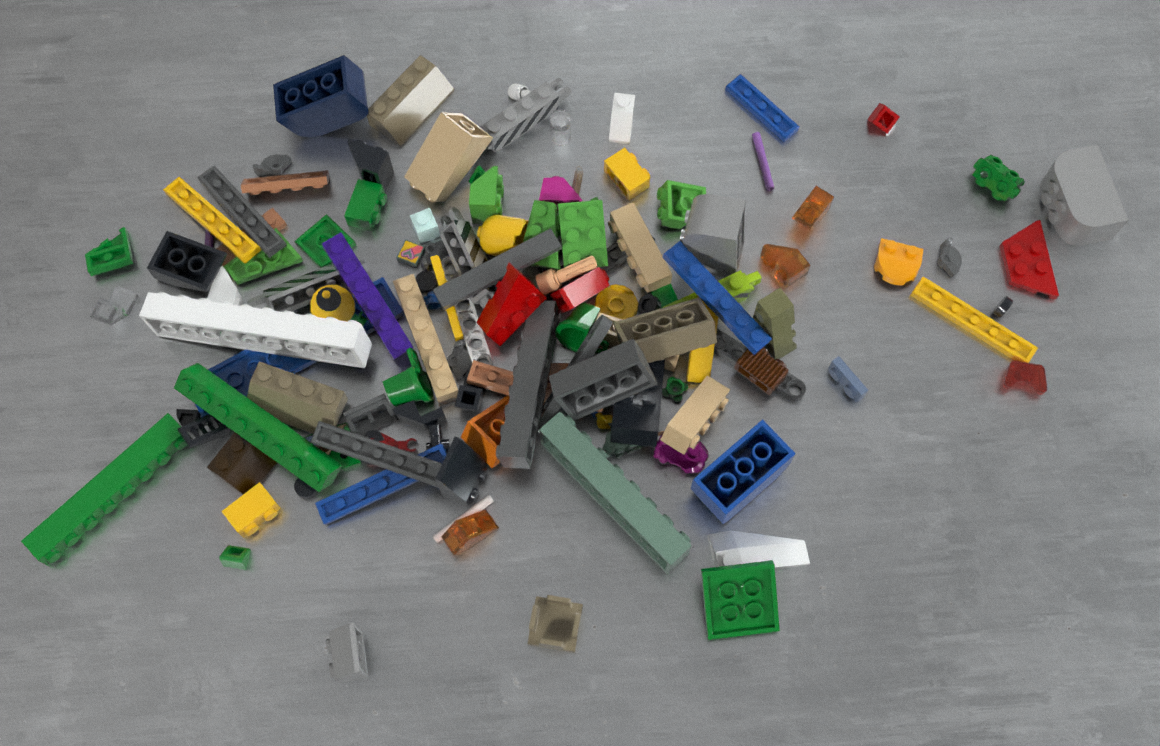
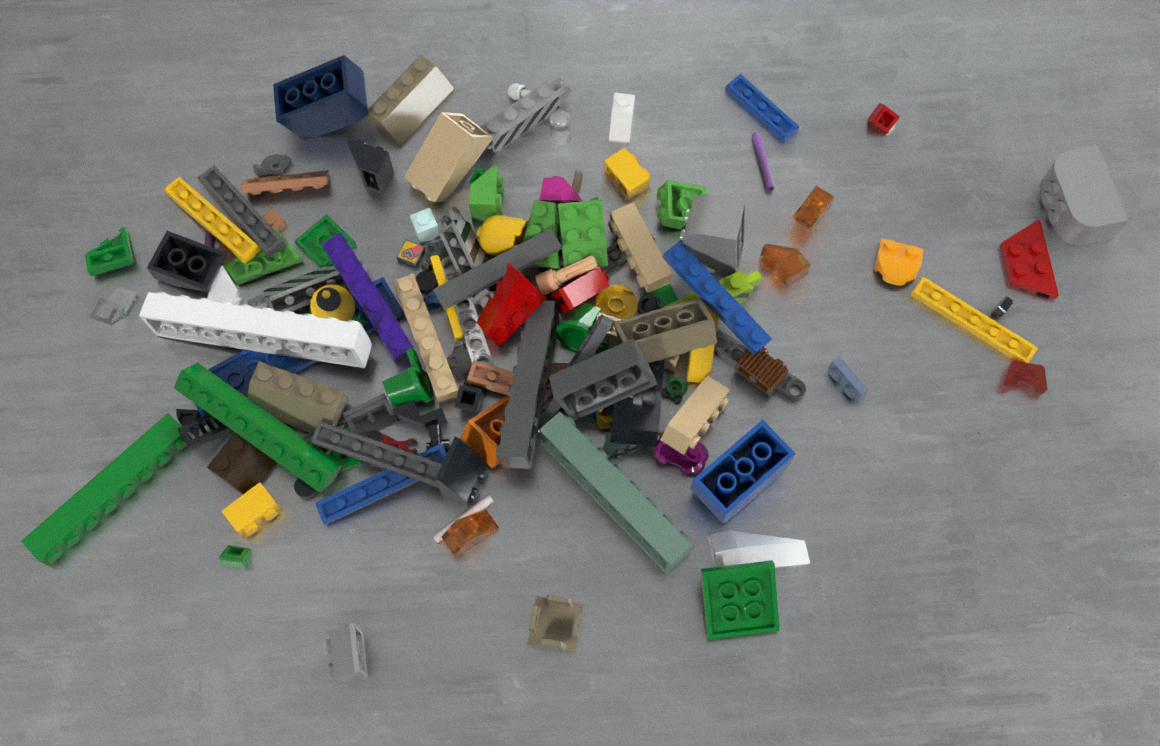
green brick [344,179,387,231] -> none
olive wedge [753,288,797,360] -> none
dark grey piece [937,237,962,278] -> none
green brick [972,154,1025,201] -> none

